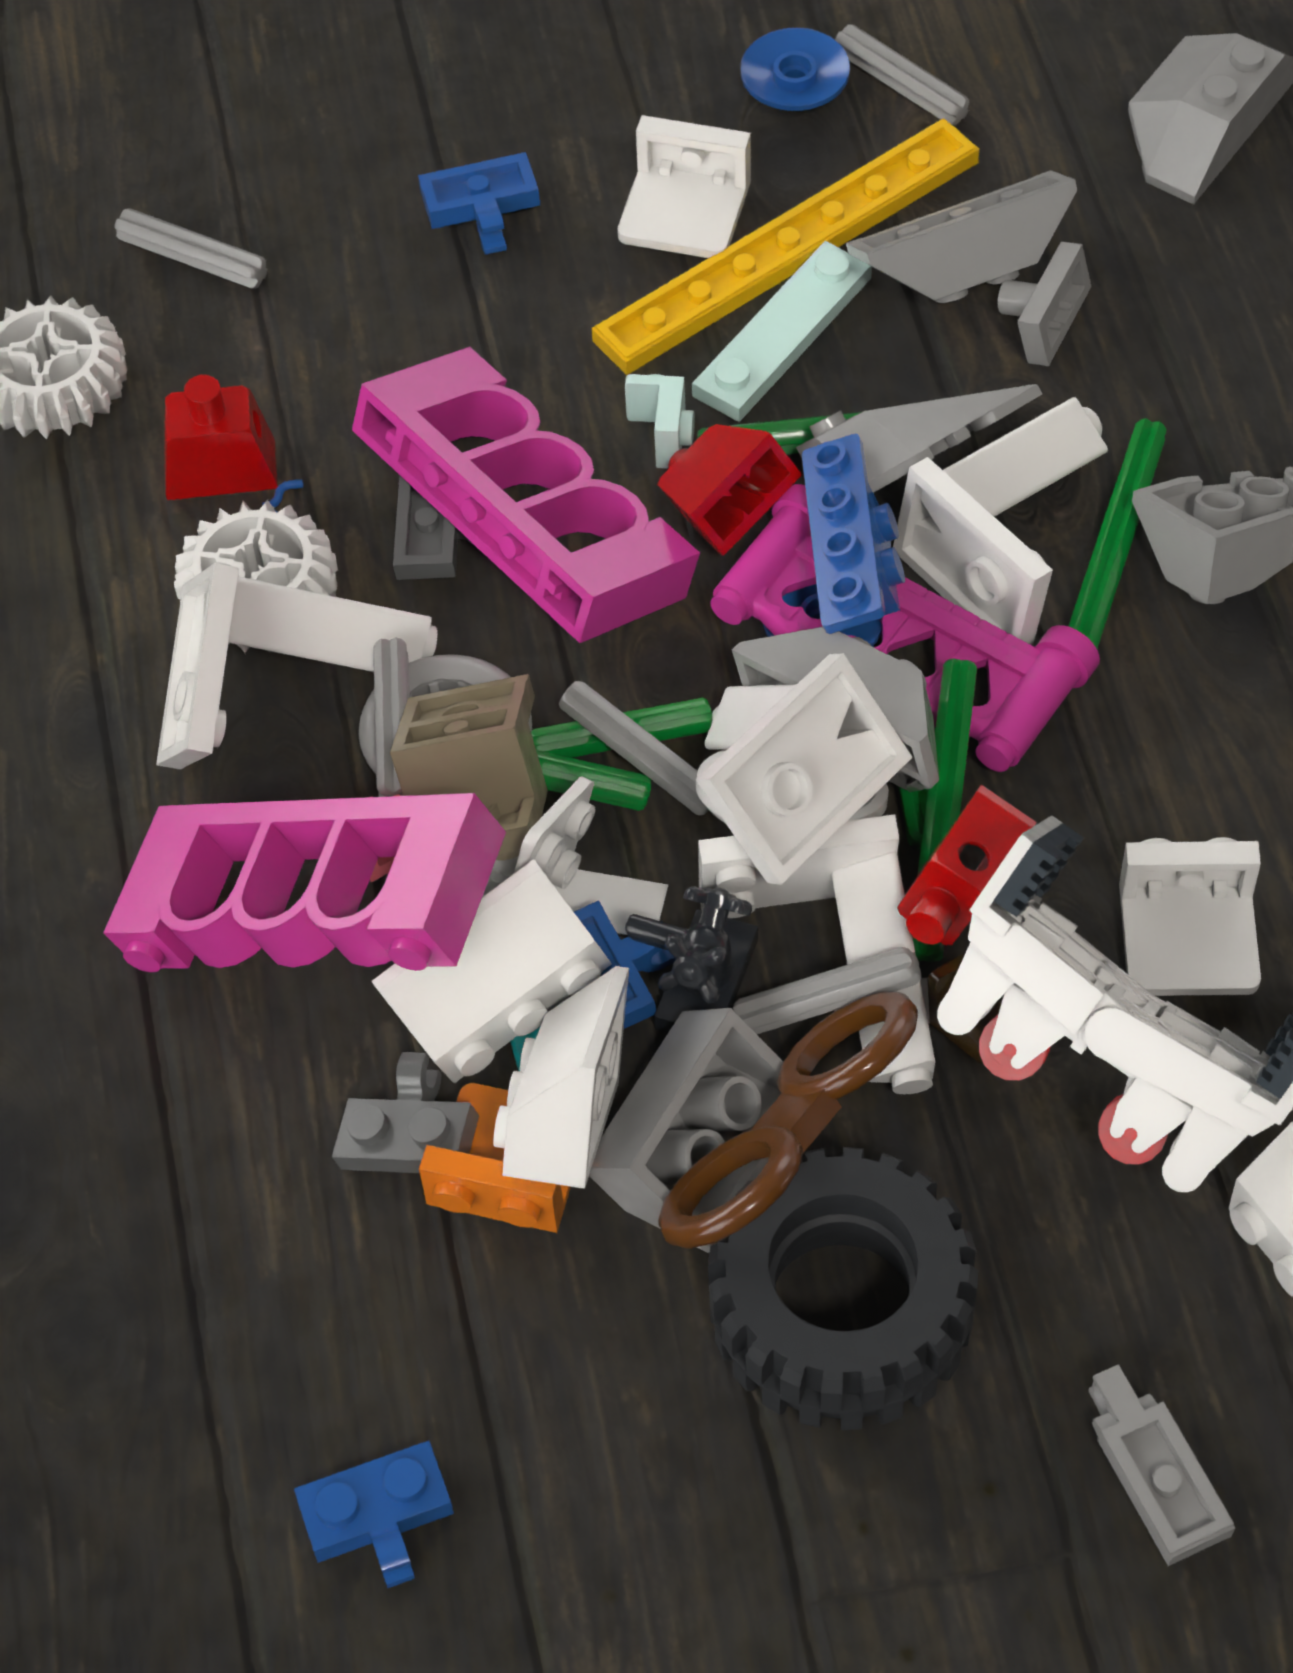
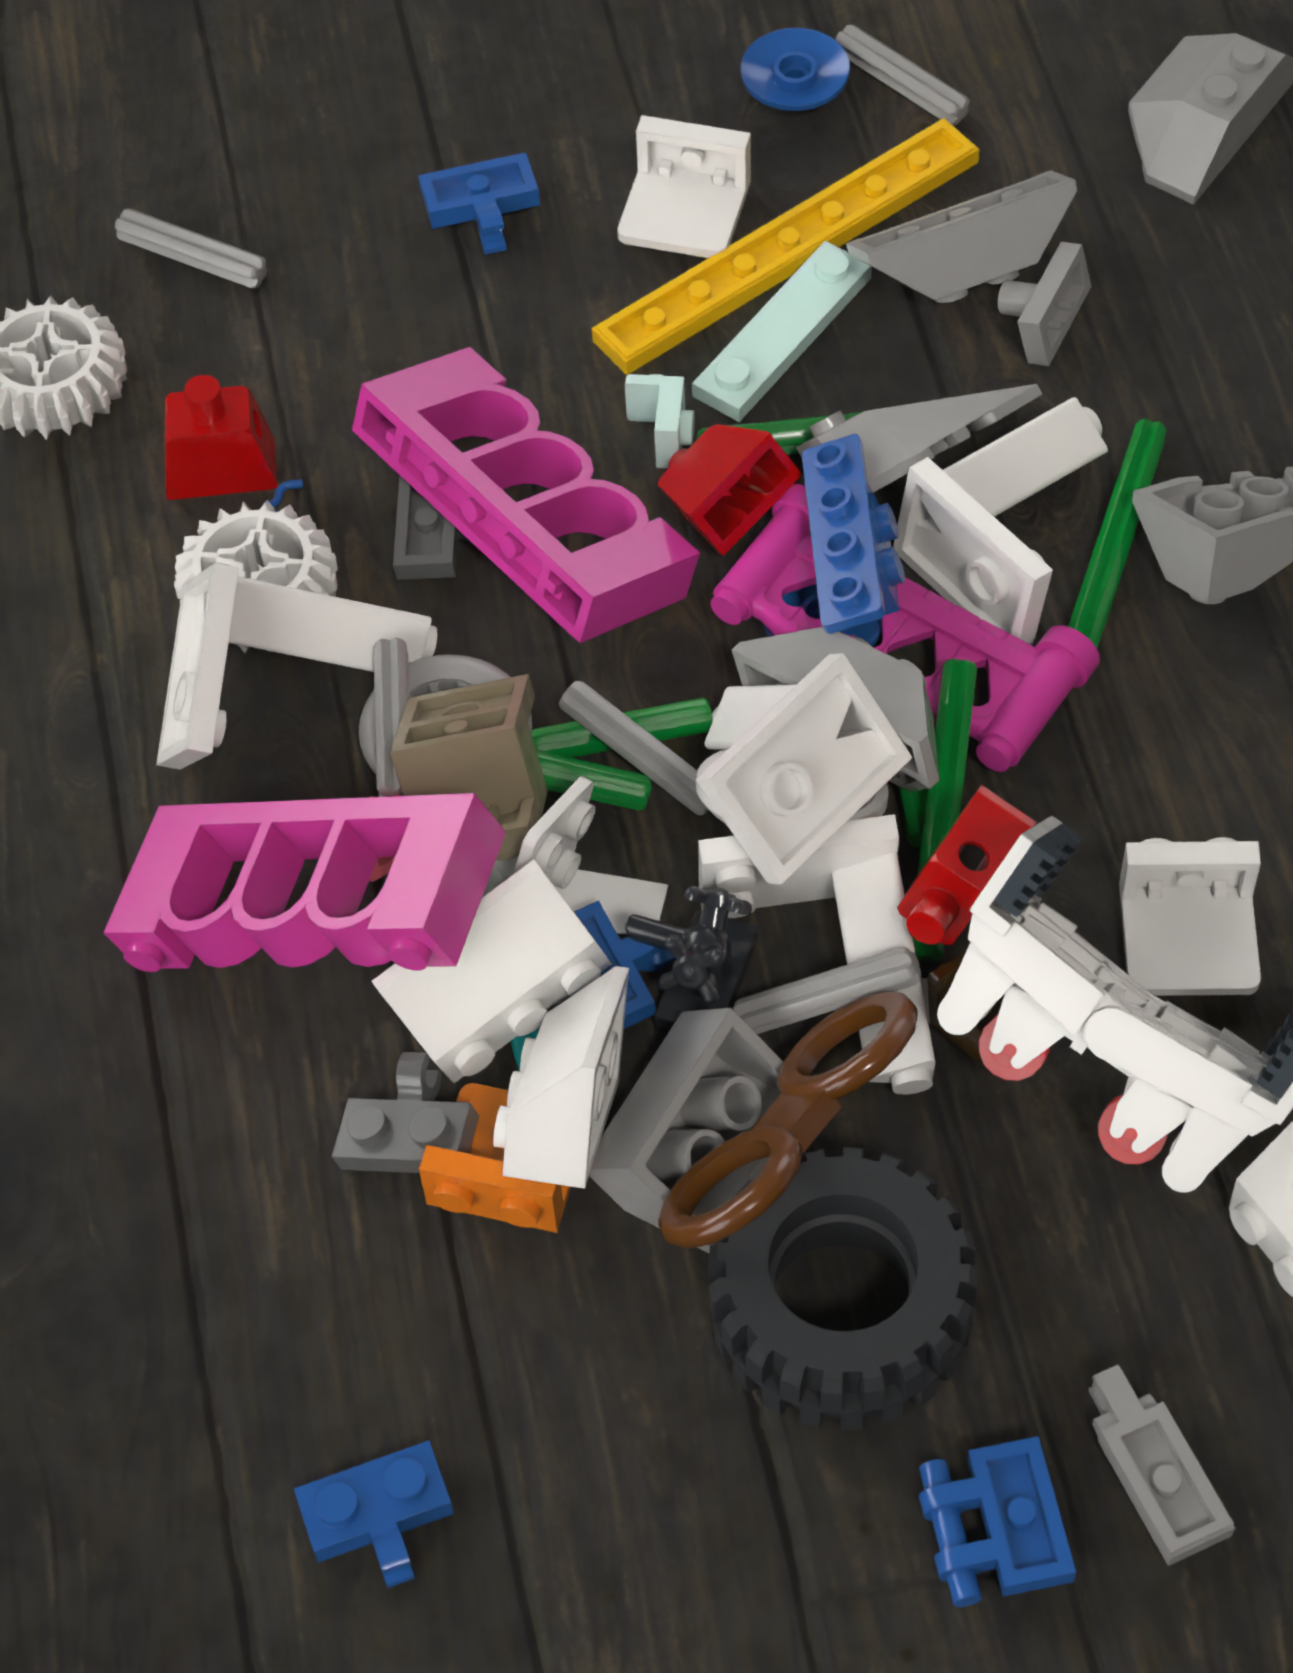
none -> blue plate [919,1436,1076,1607]

